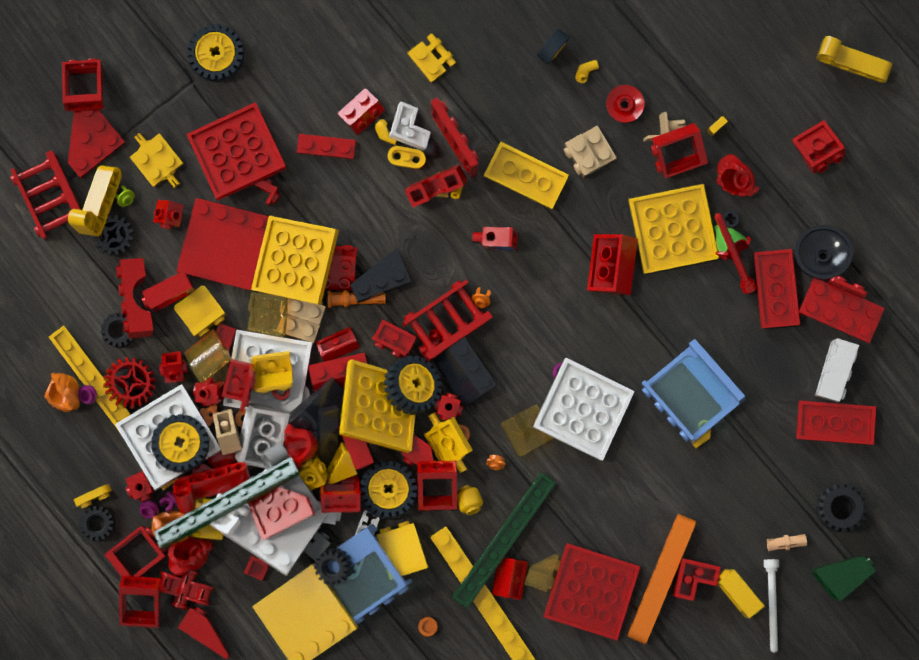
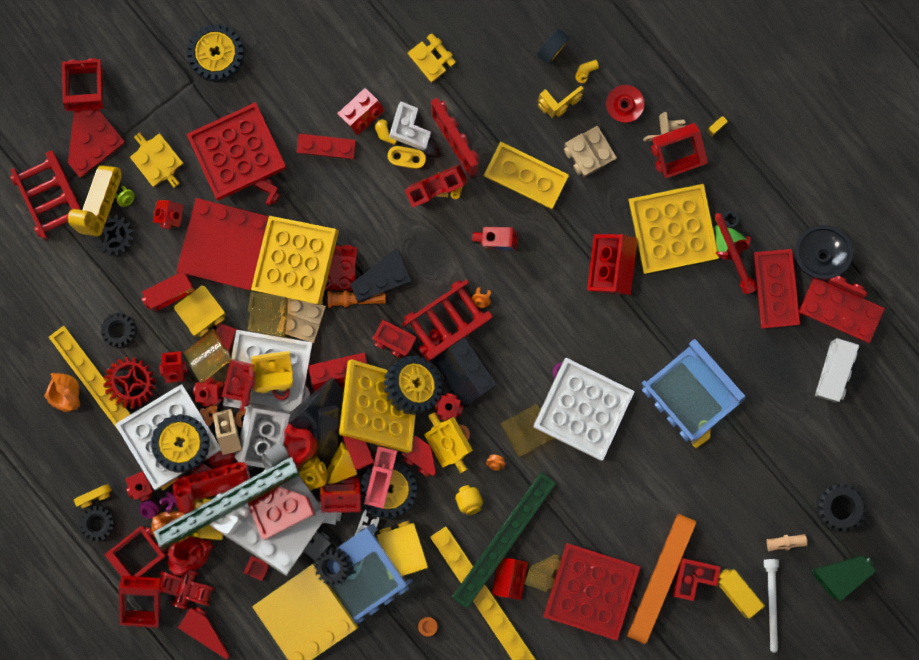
magenta plate [78,385,97,404] -> none
red arch [116,258,153,339] -> none
red slope [315,327,359,362] -> none
red window [418,461,457,511] -> none
red hair [717,154,760,197] -> none
red plate [792,120,846,174] -> none
red plate [796,401,876,445] -> none
yellow beam [816,36,892,83] -> none
none -> coral slope [364,445,397,508]
none -> yellow bracket [538,86,584,118]

